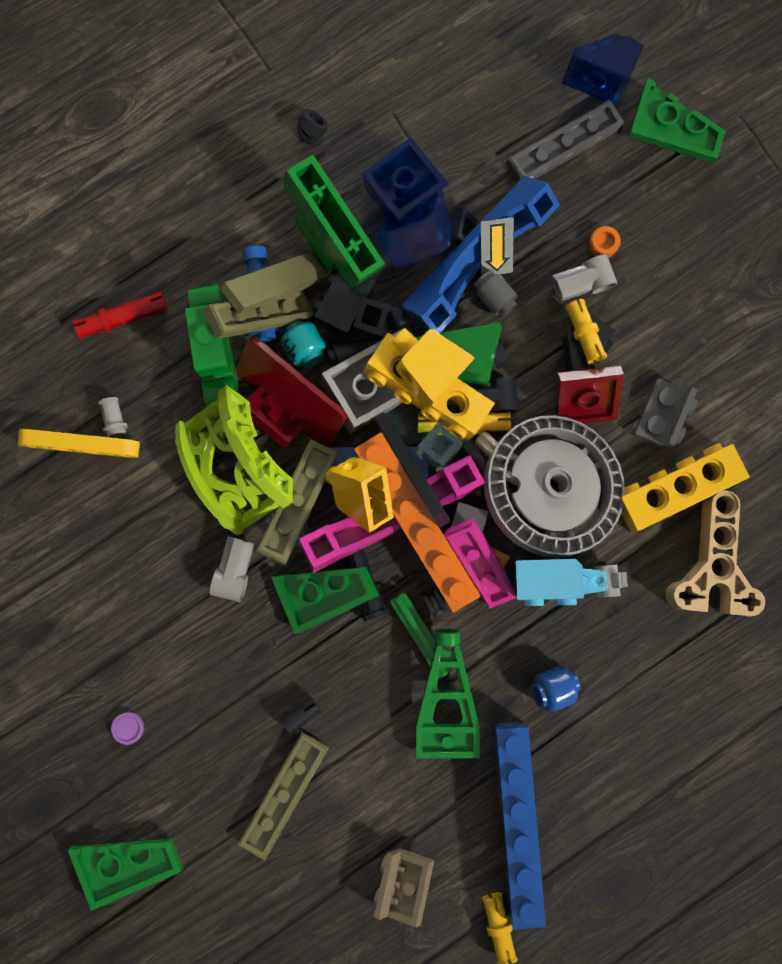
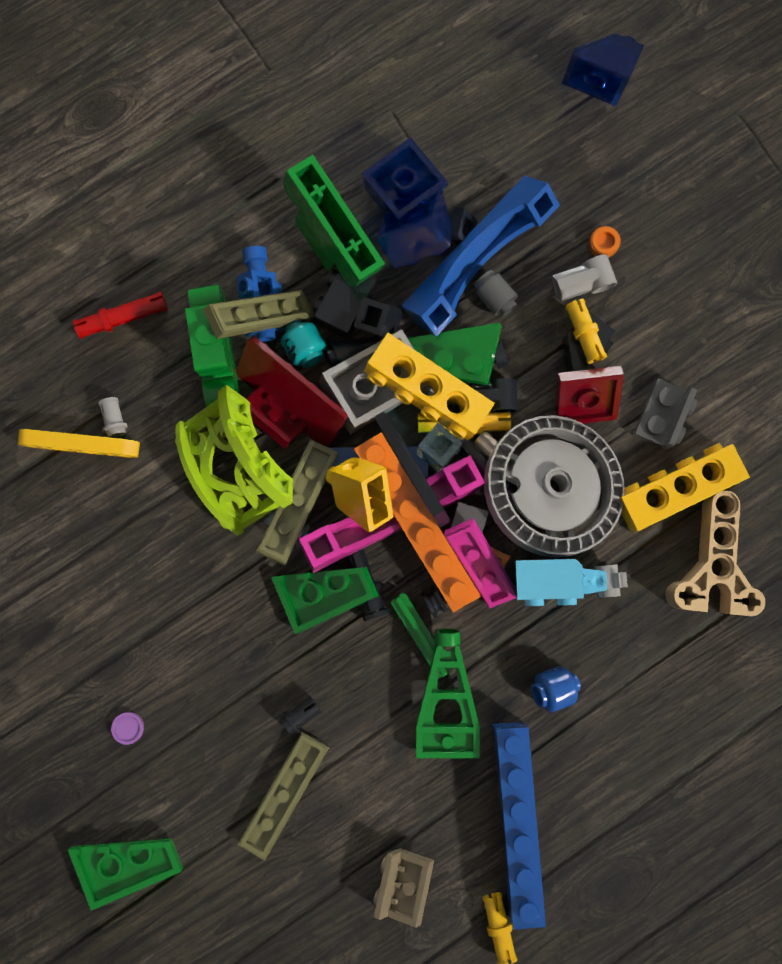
light grey piece [210,536,255,603] -> none
olive tile [220,252,328,315] -> none
black tile [297,109,328,145] -> none
yellow torso [392,328,475,410] -> none
sticker [481,217,514,276] -> none
dark grey tile [507,99,625,181] -> none
green wing [628,78,726,163] -> none

